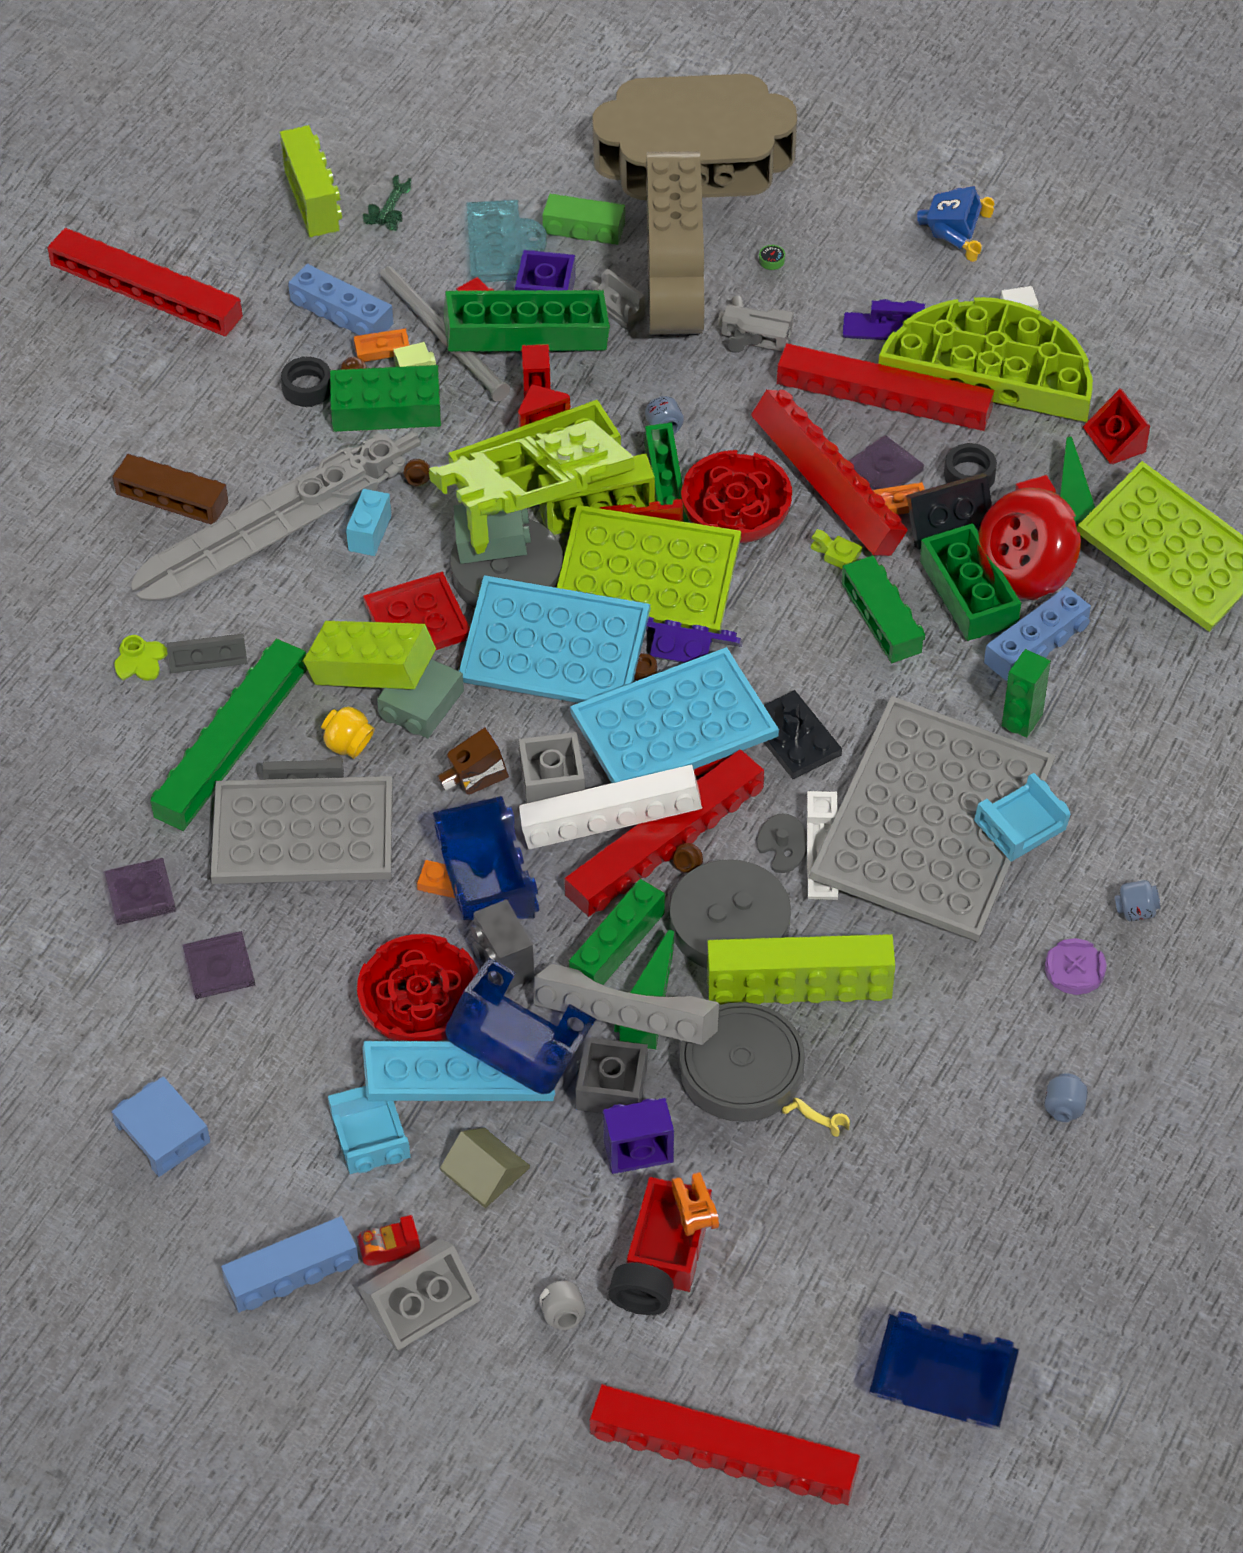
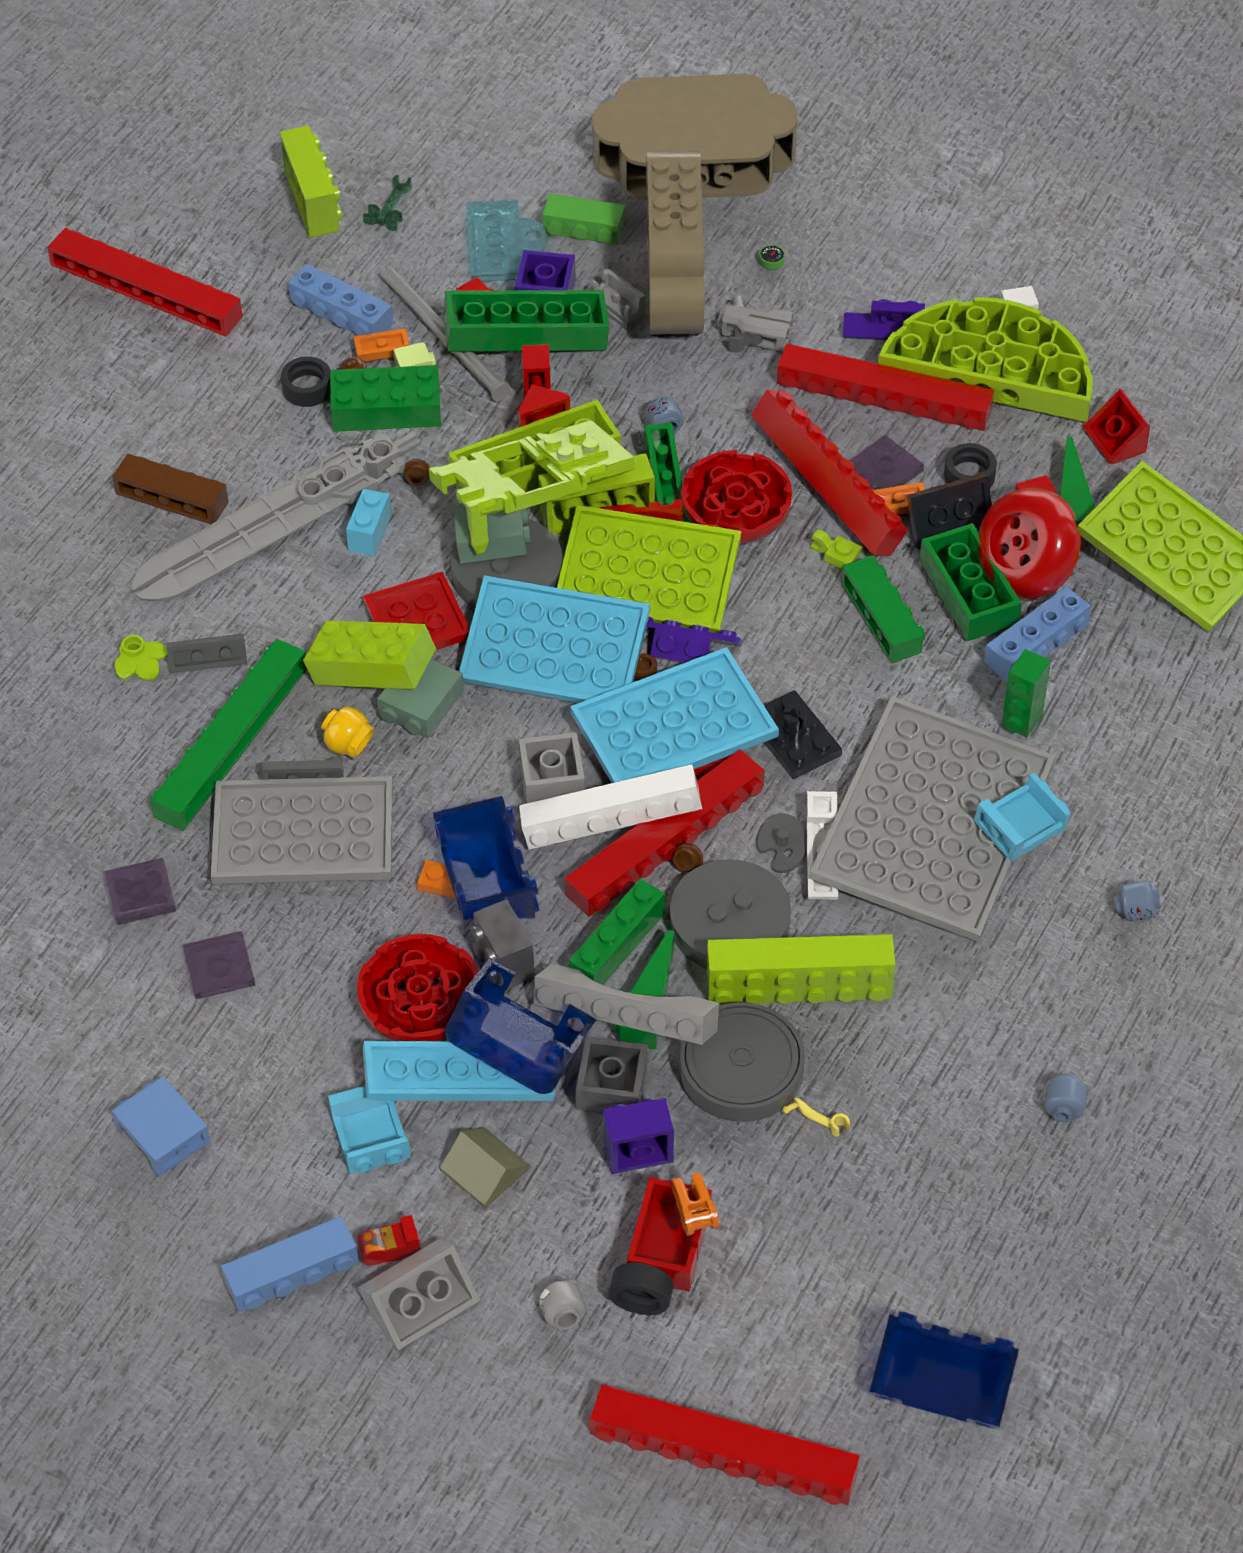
reddish brown torso [437,727,509,795] -> none
blue torso [917,186,995,262] -> none
medium lavender tile [1045,938,1107,995] -> none

